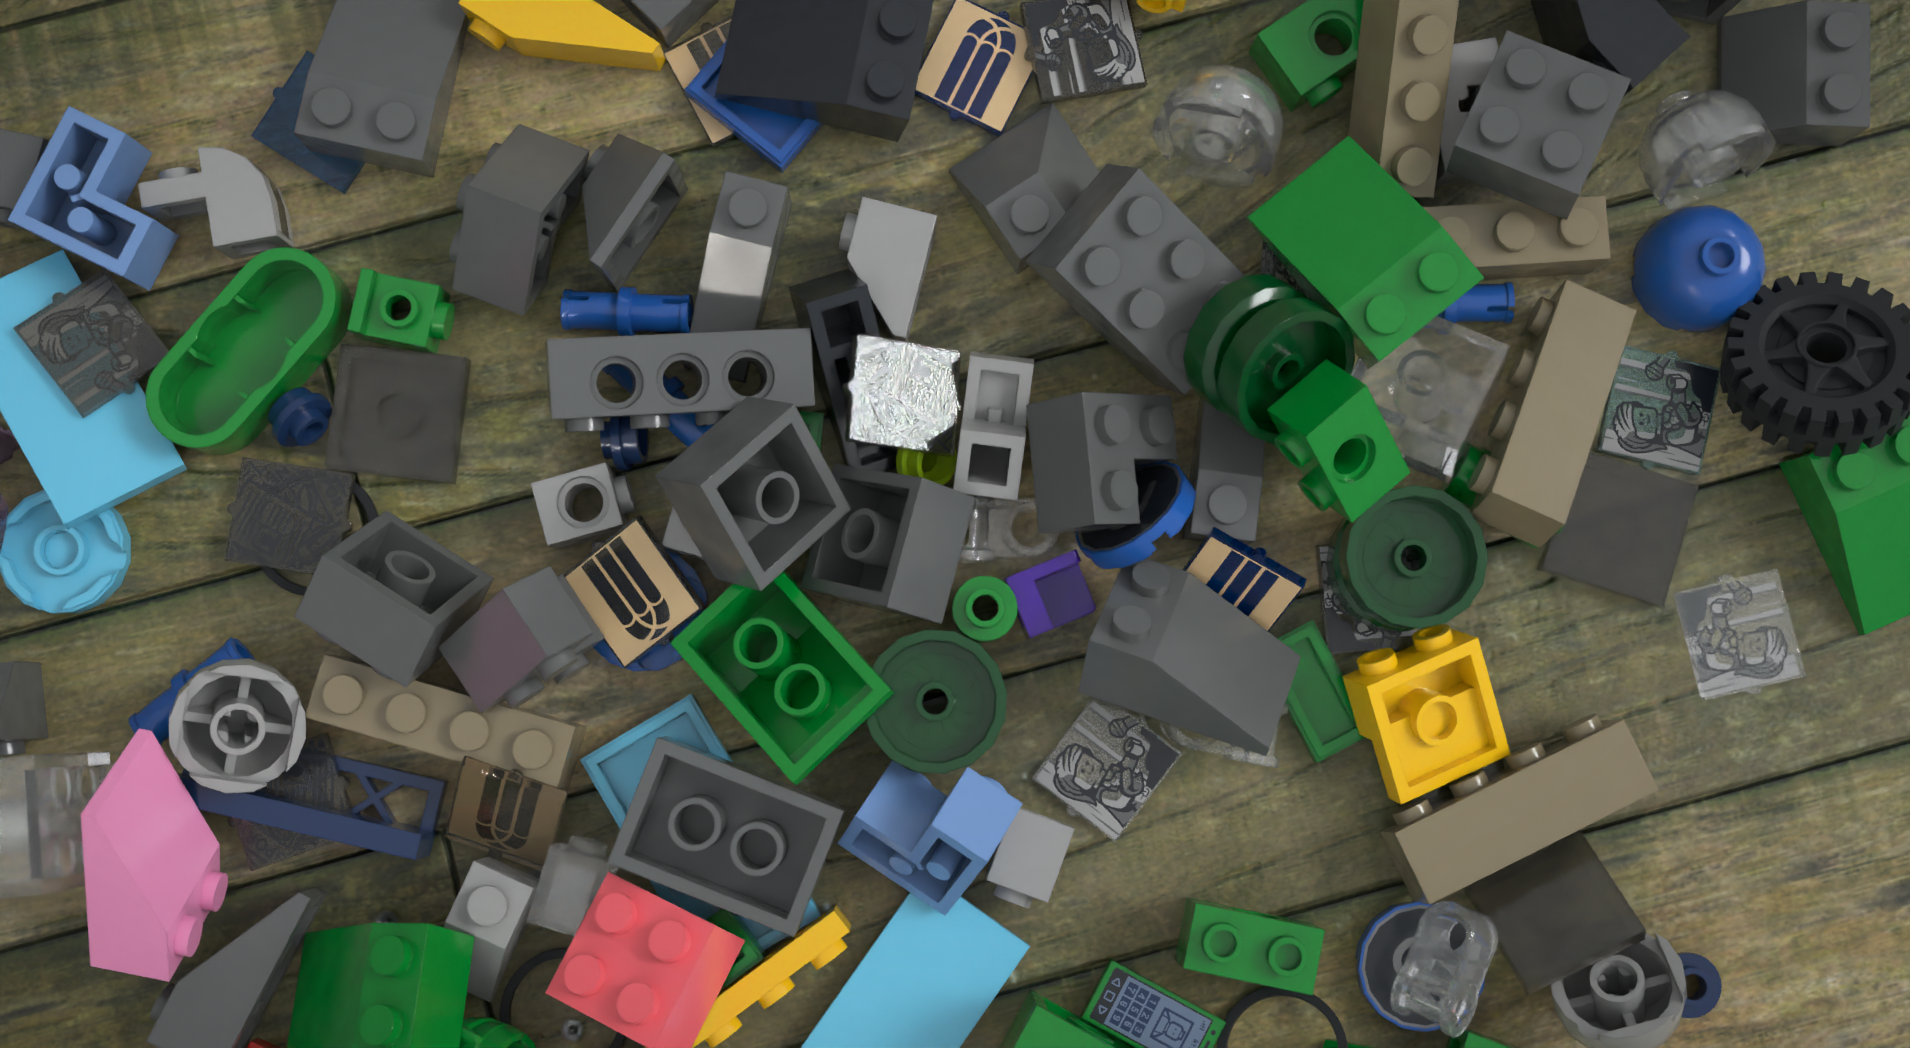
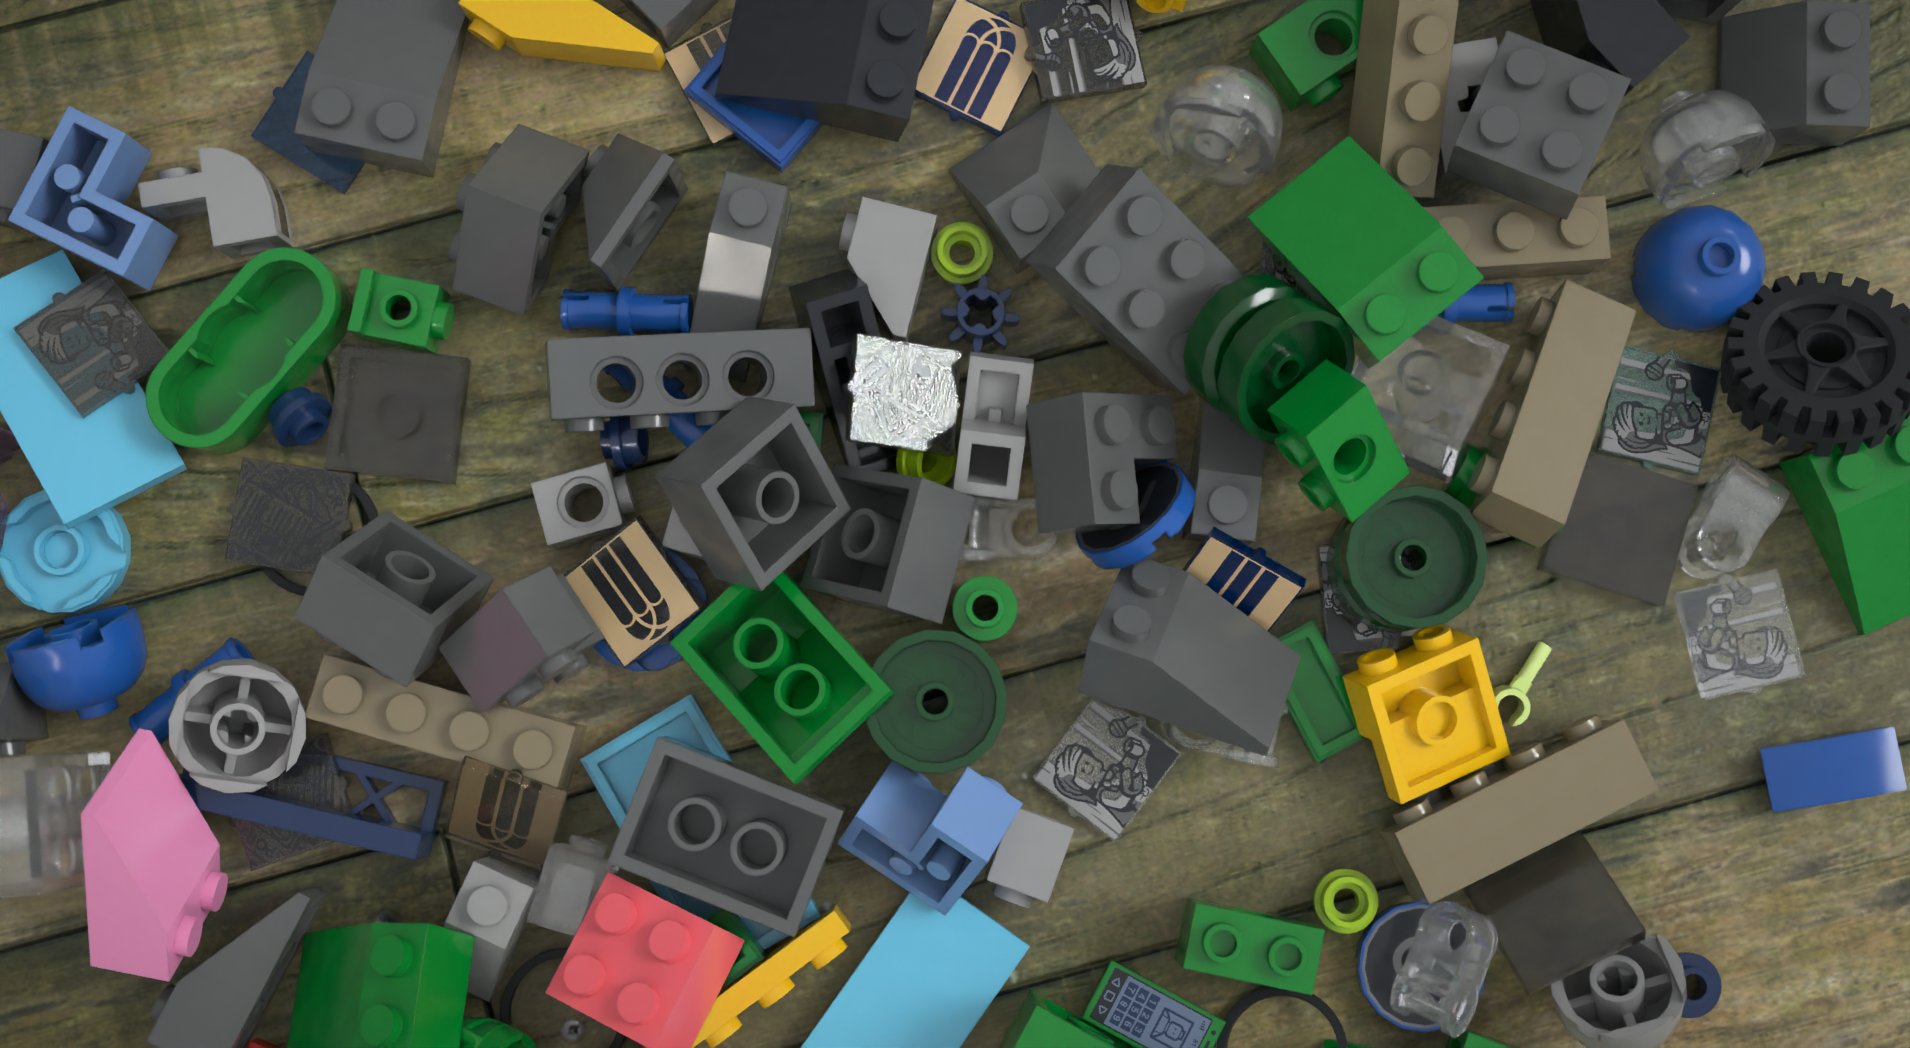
dark purple panel [1003,549,1096,640] -> none
none -> blue cylinder [4,605,148,720]
none -> lime plate [931,222,993,285]
none -> dark blue gear [941,275,1020,353]
none -> lime plate [1313,868,1378,934]
none -> yellowish green hand [1493,641,1552,726]
none -> clear piece [1675,454,1790,579]
none -> blue slope [1760,725,1907,812]

